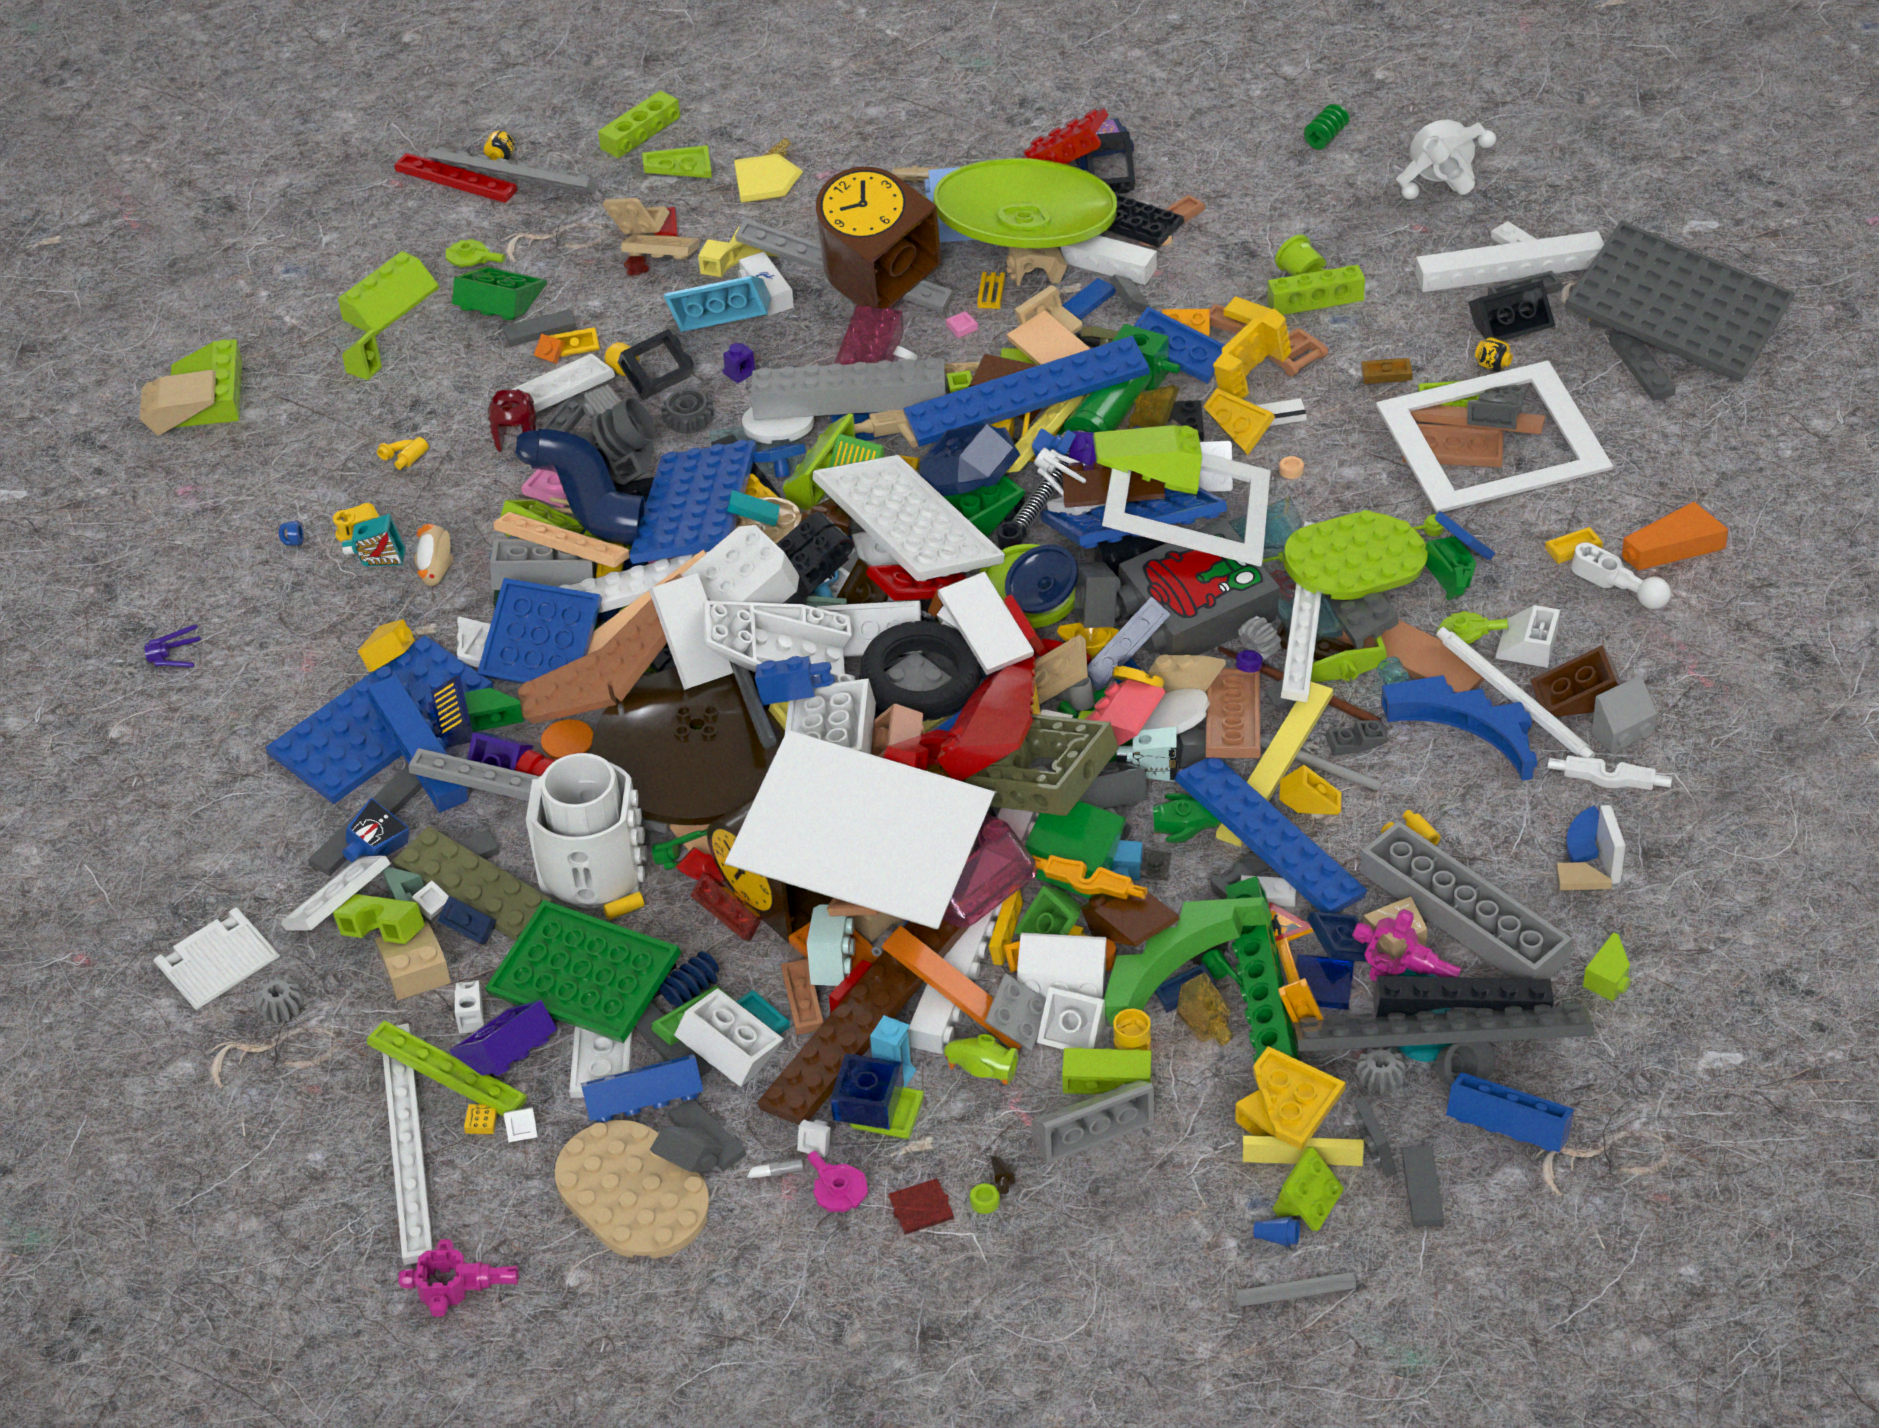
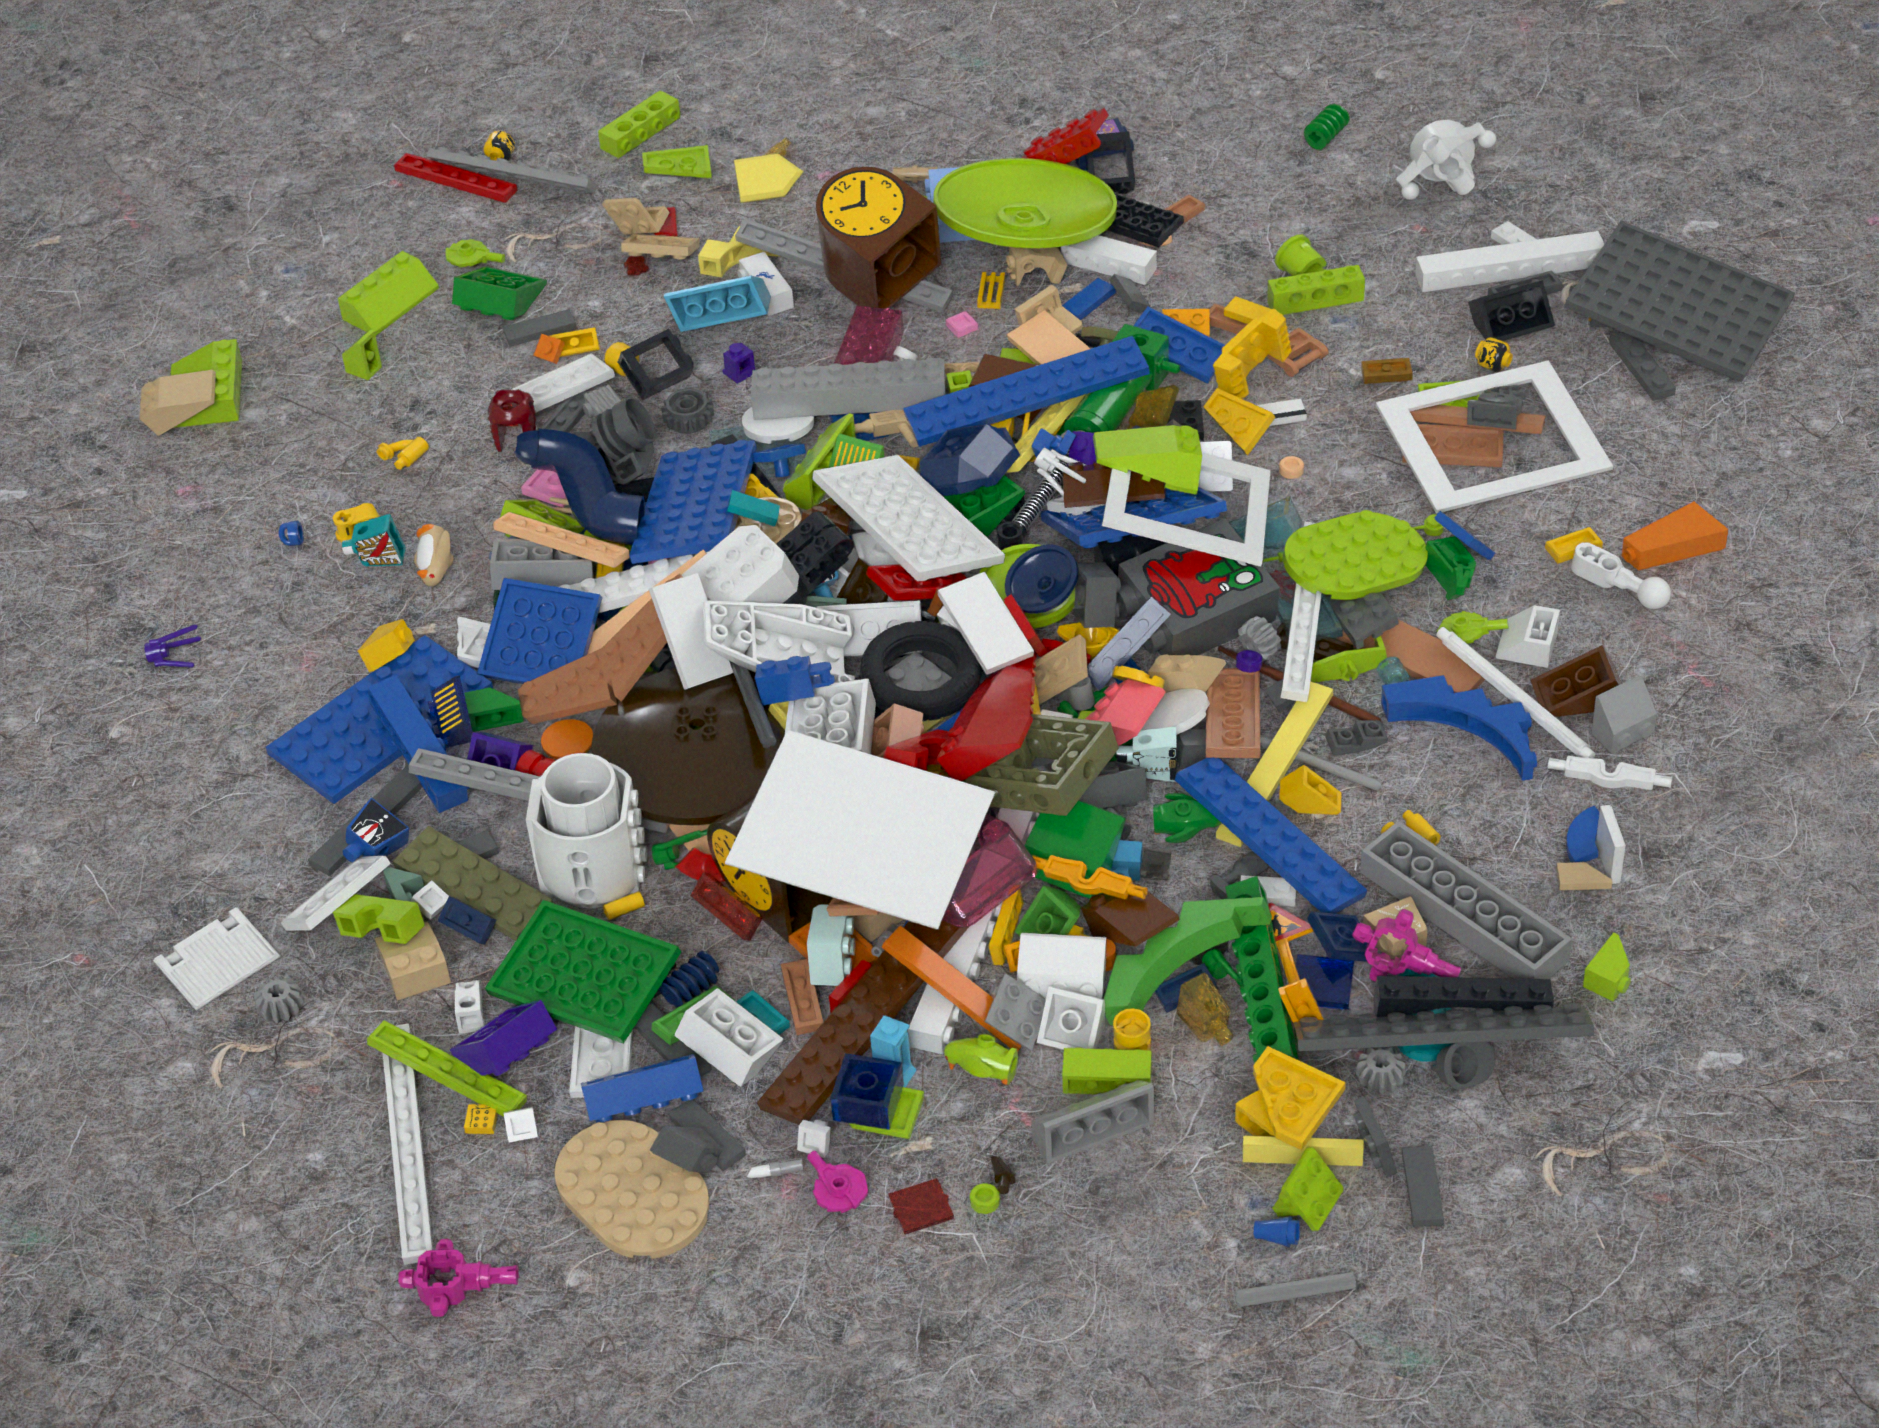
blue brick [1446,1072,1574,1153] -> none

